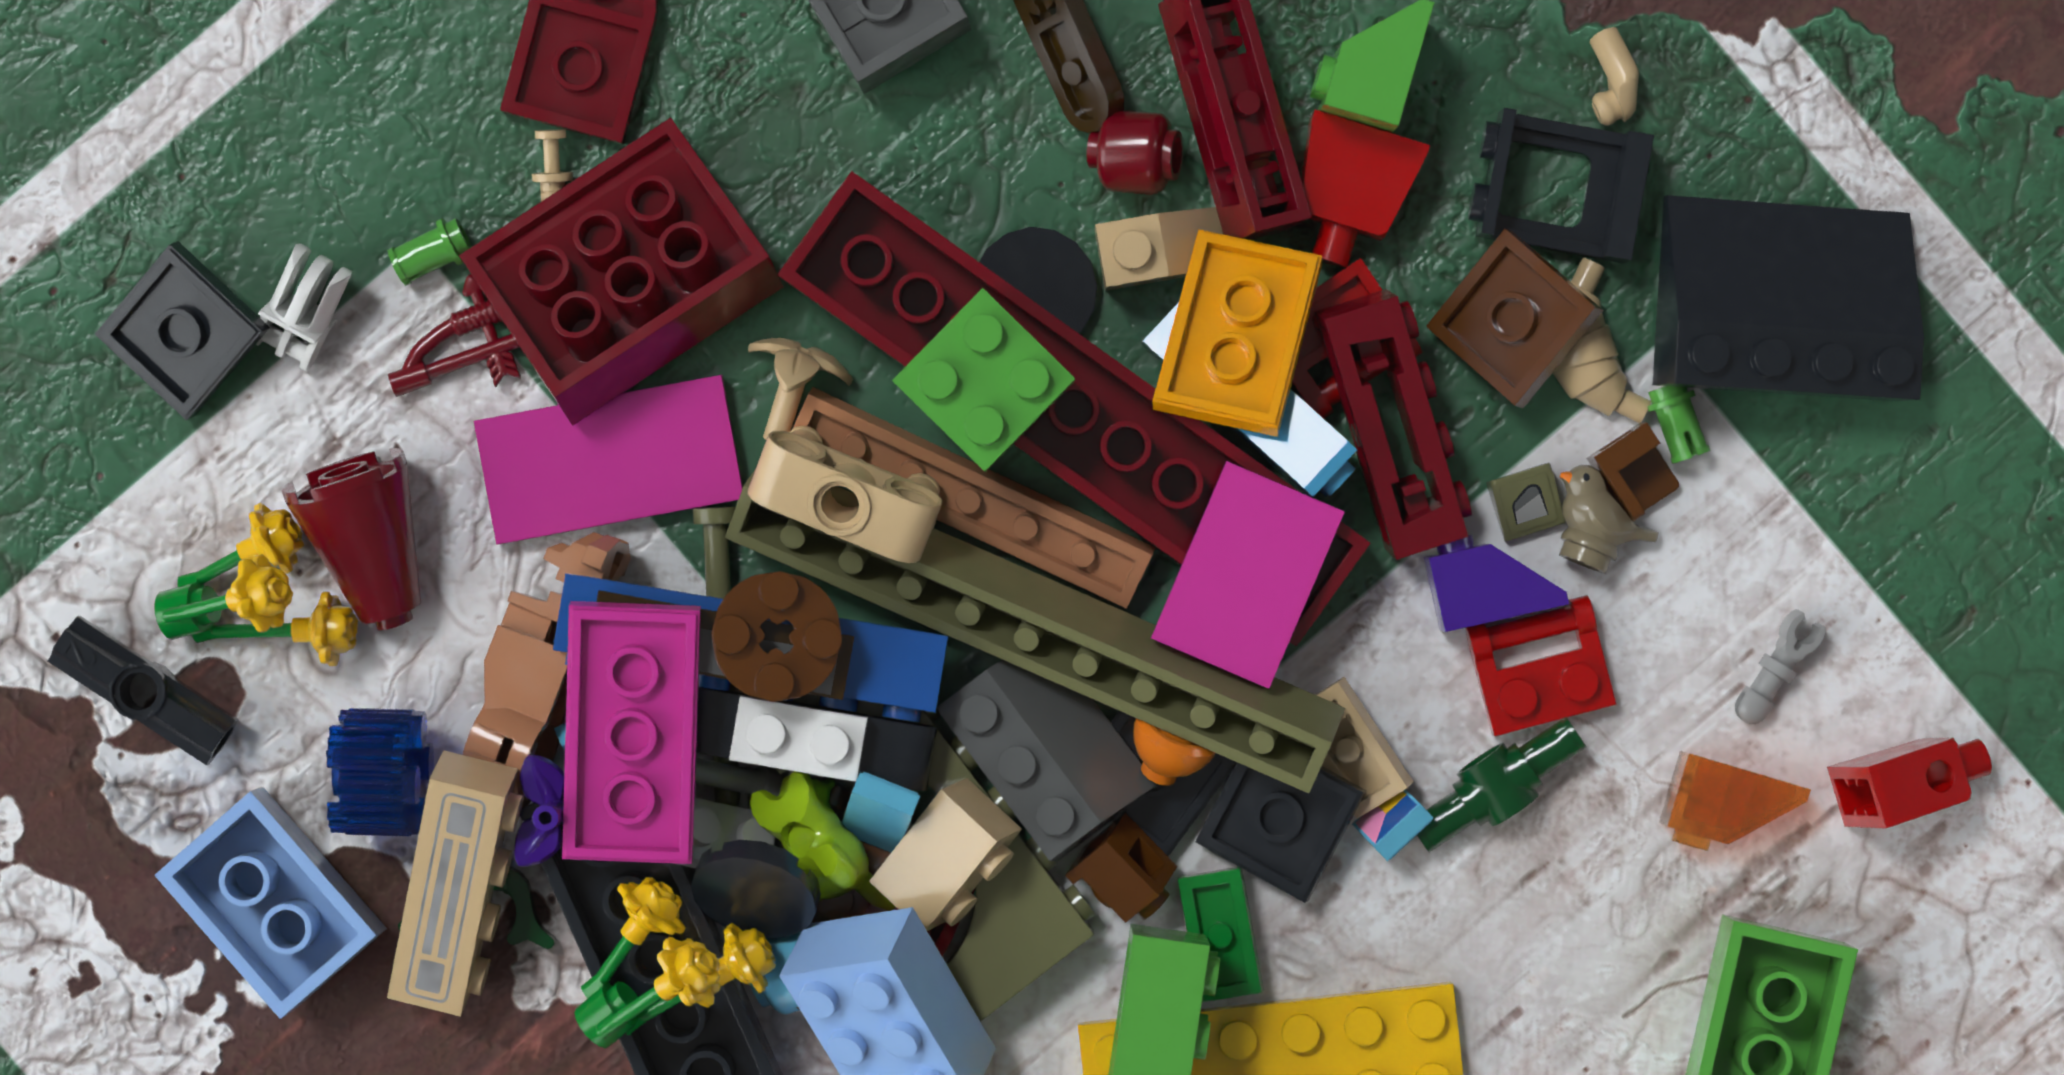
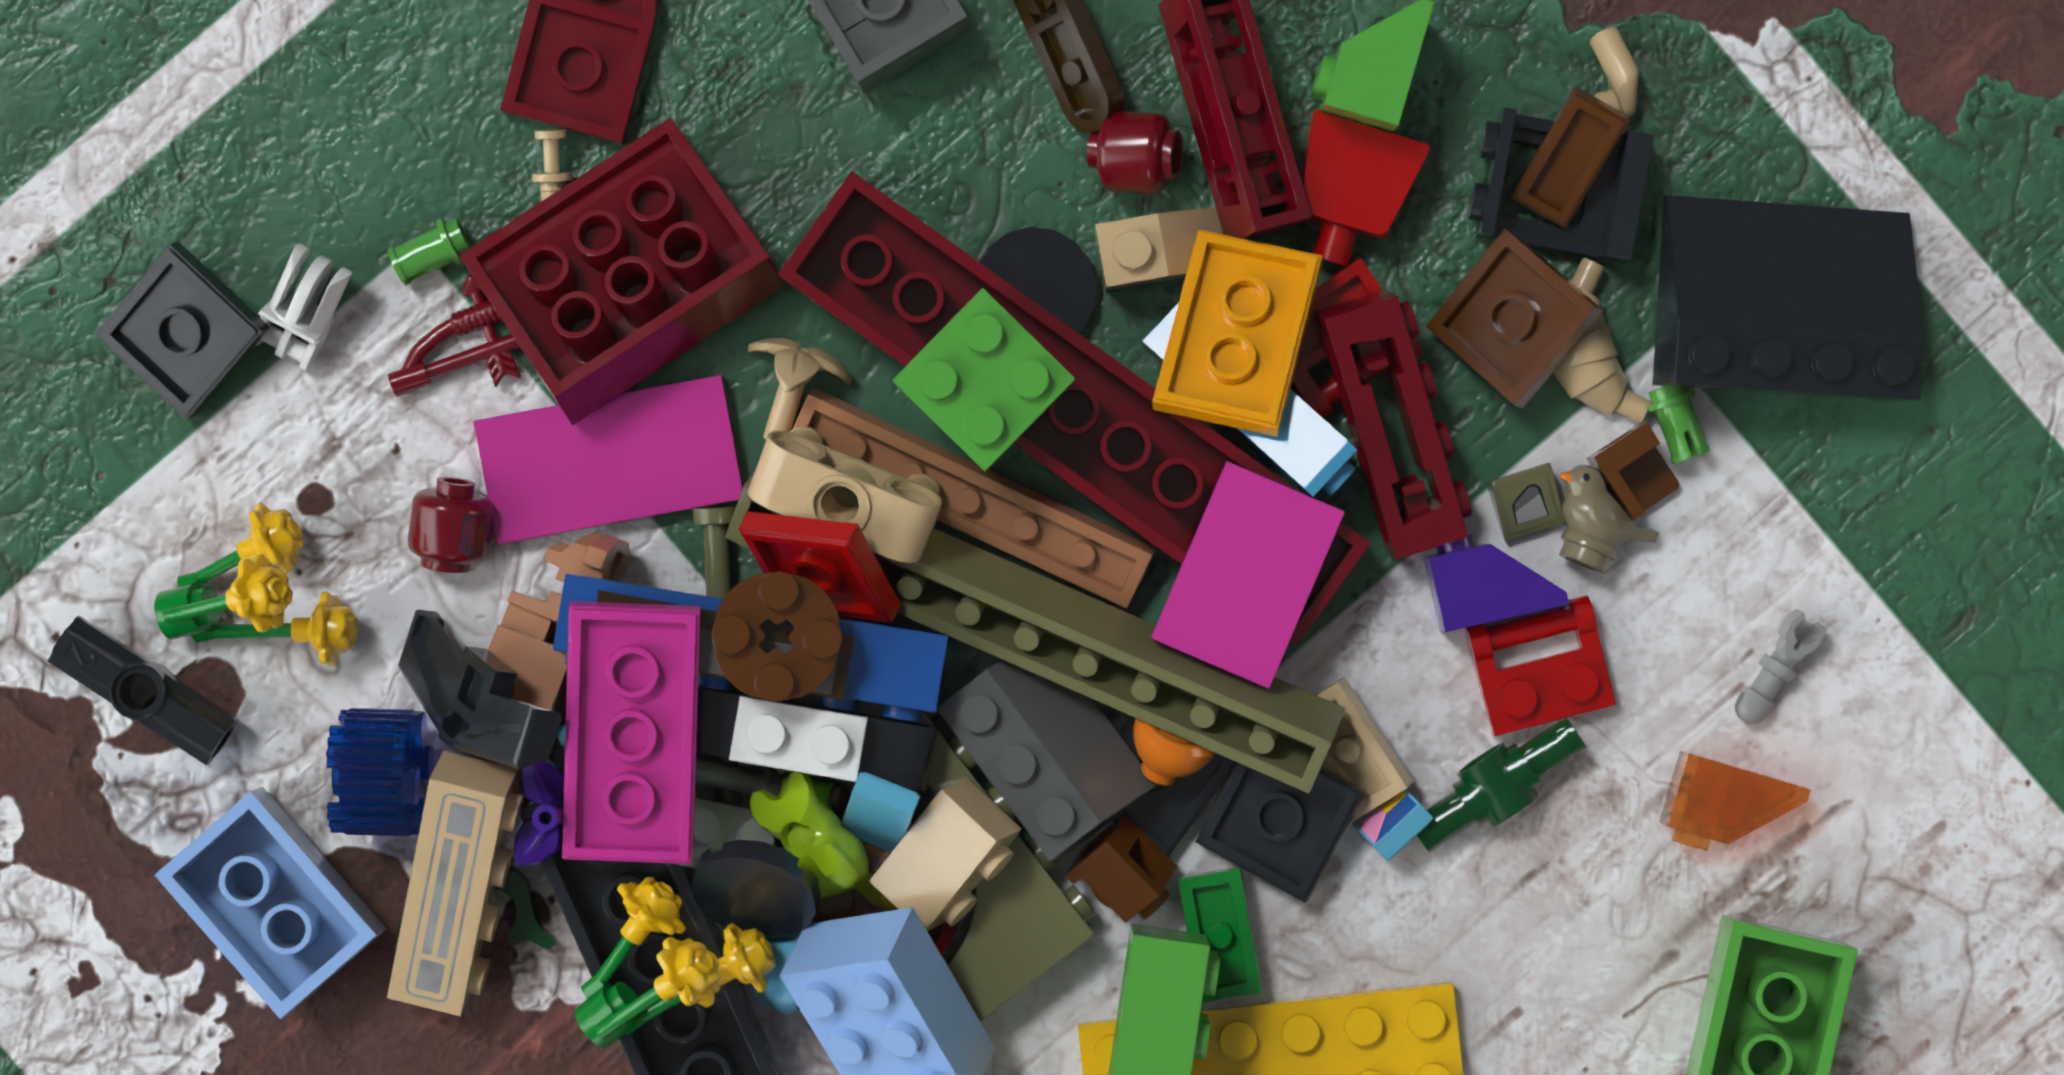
dark red cone [282,448,421,631] -> none
red torso [1827,737,1992,829] -> none
none -> black plate [398,609,562,769]
none -> dark red head [407,477,493,573]
none -> red tile [738,511,901,622]
none -> reddish brown tile [1511,86,1630,228]

